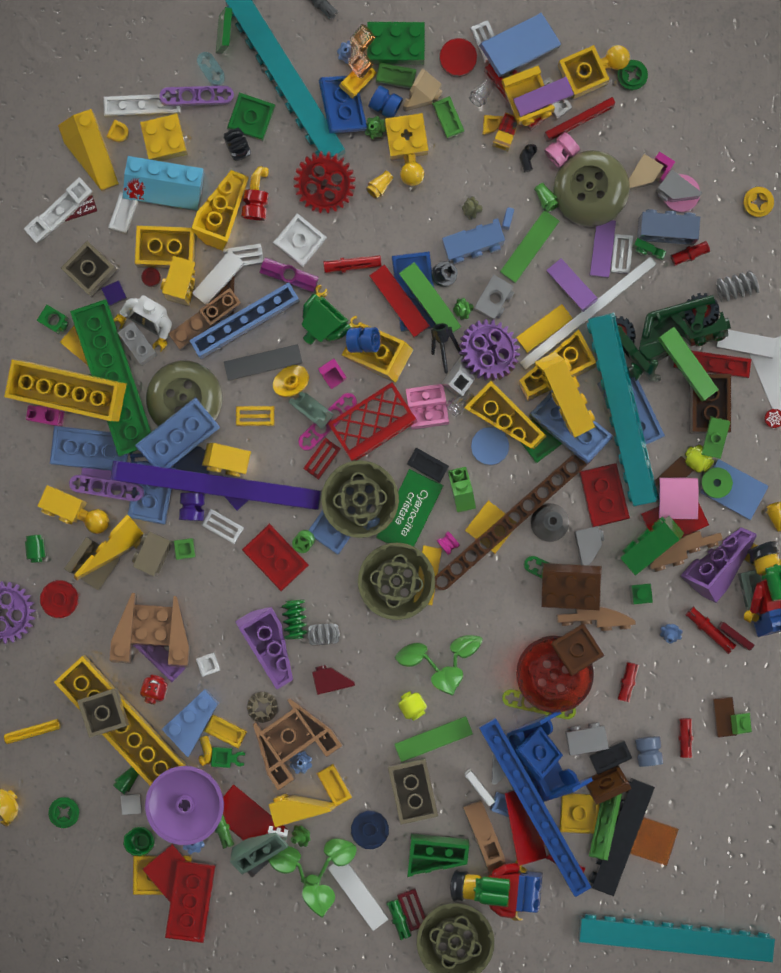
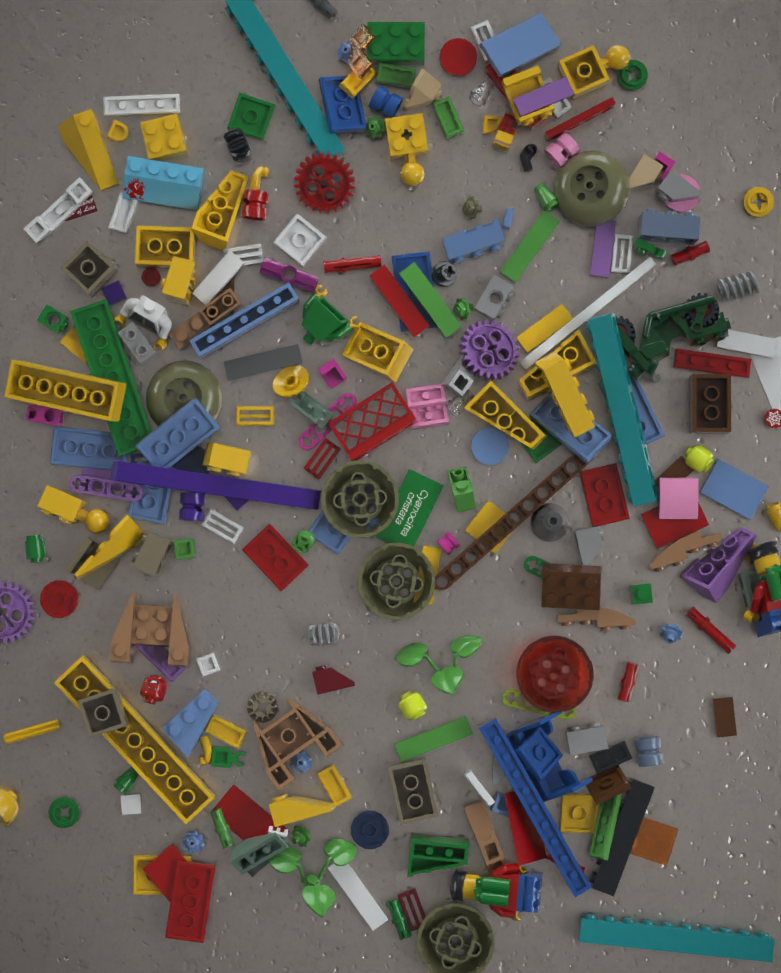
green hair [123,827,155,857] -> none
medium lavender dish [145,766,224,845] -> none
medium lavender beam [159,86,234,106] -> none
clear light blue beam [197,52,225,86] -> none
green tile [216,7,232,54] -> none
medium lavender wedge [235,607,293,689] -> none
green piece [281,599,308,640] -> none
blue wheel [346,327,380,353] -> none
yellow cone [366,170,393,199] -> none
black plate [407,448,449,483] -> none
black plant [431,323,461,374] -> none
medium lavender tile [547,258,598,312] -> none
reddish brown tile [551,623,605,677] -> none
green brick [621,516,684,576] -> none
bright green tile [657,327,719,401] -> none
red pin [678,718,694,758] -> none
bright green plate [701,417,730,459] -> none
bright green piece [701,467,733,498] -> none
dark red tile [718,622,755,651] -> none
bright green plate [731,713,752,734] -> none

